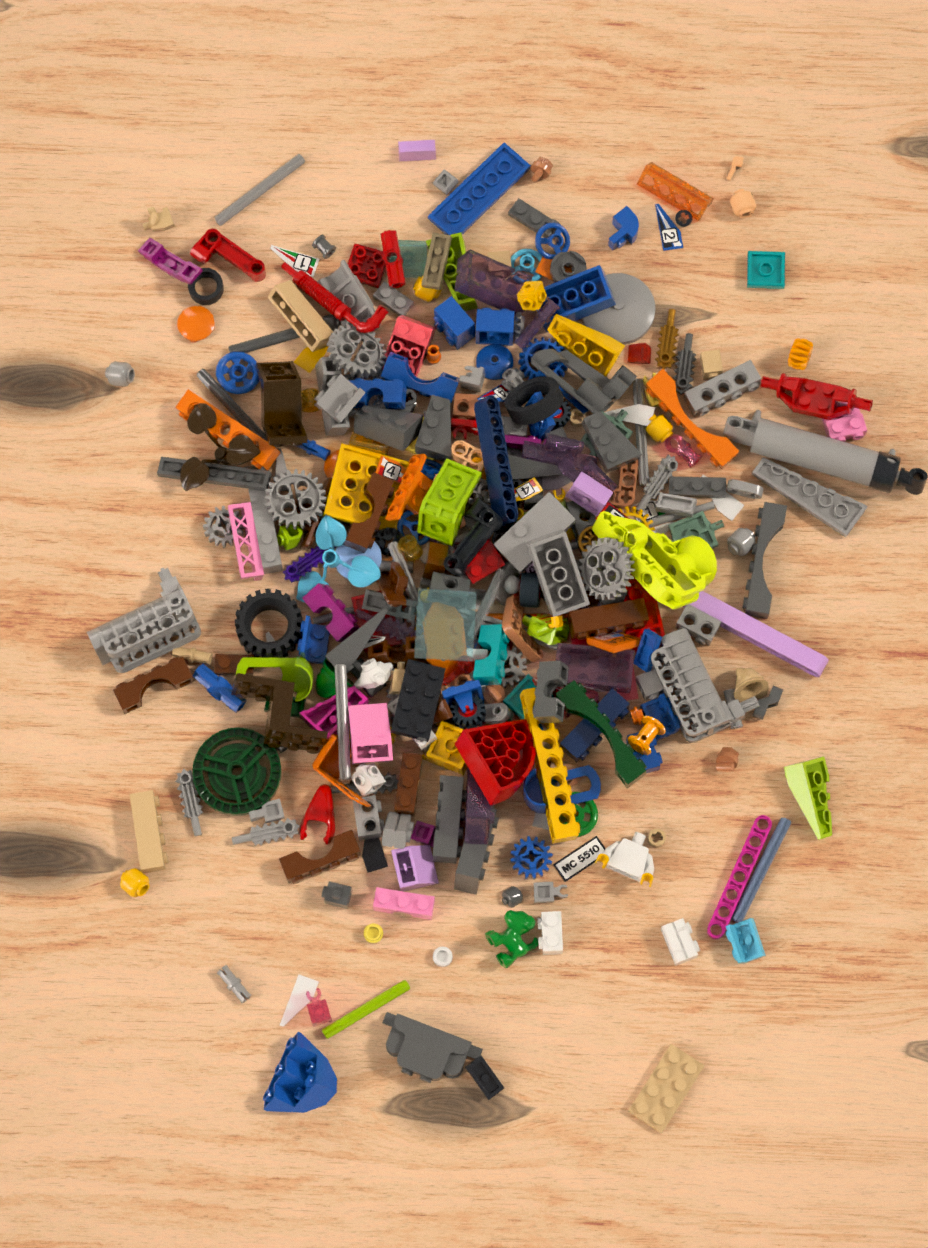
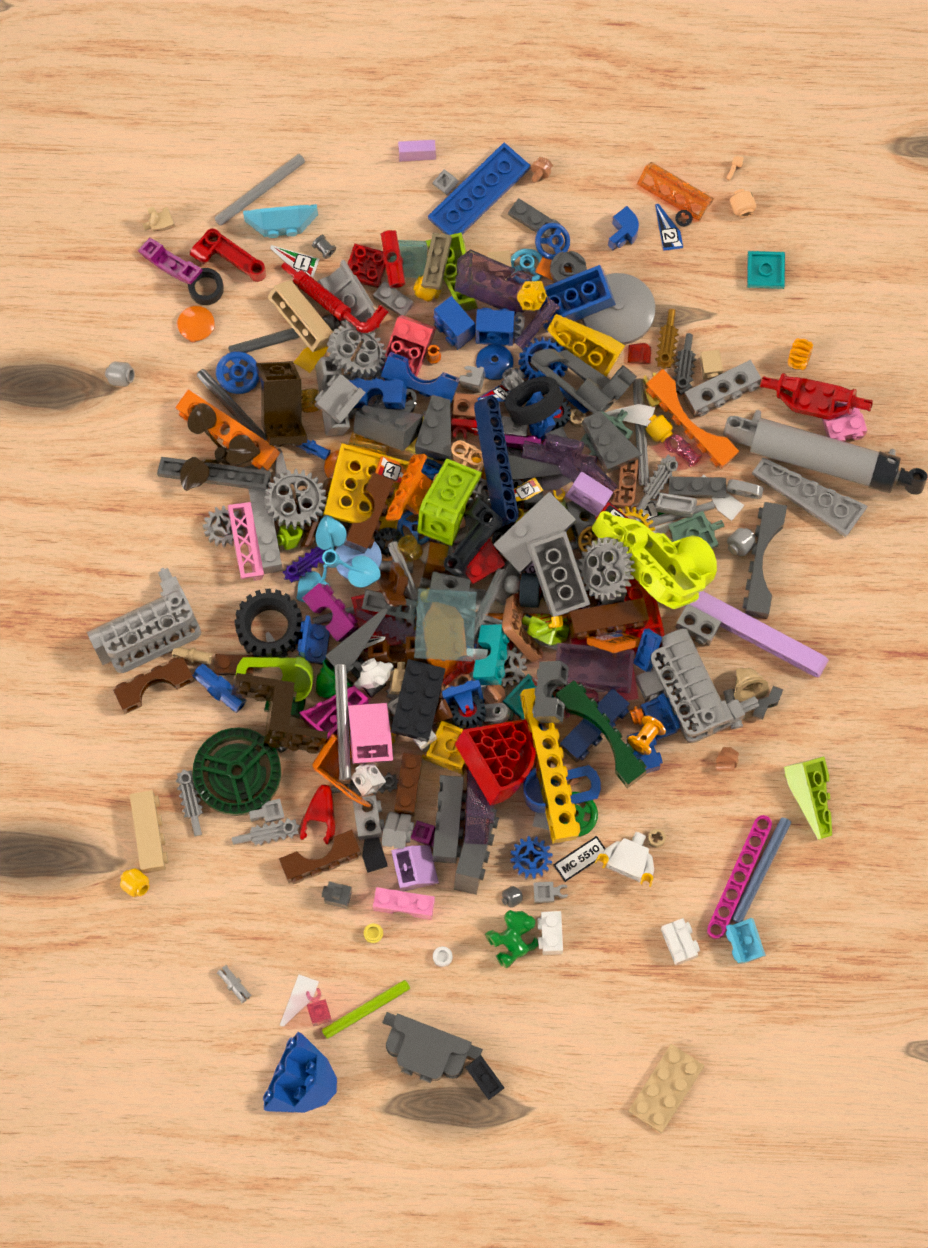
none -> medium azure wedge [243,204,318,238]

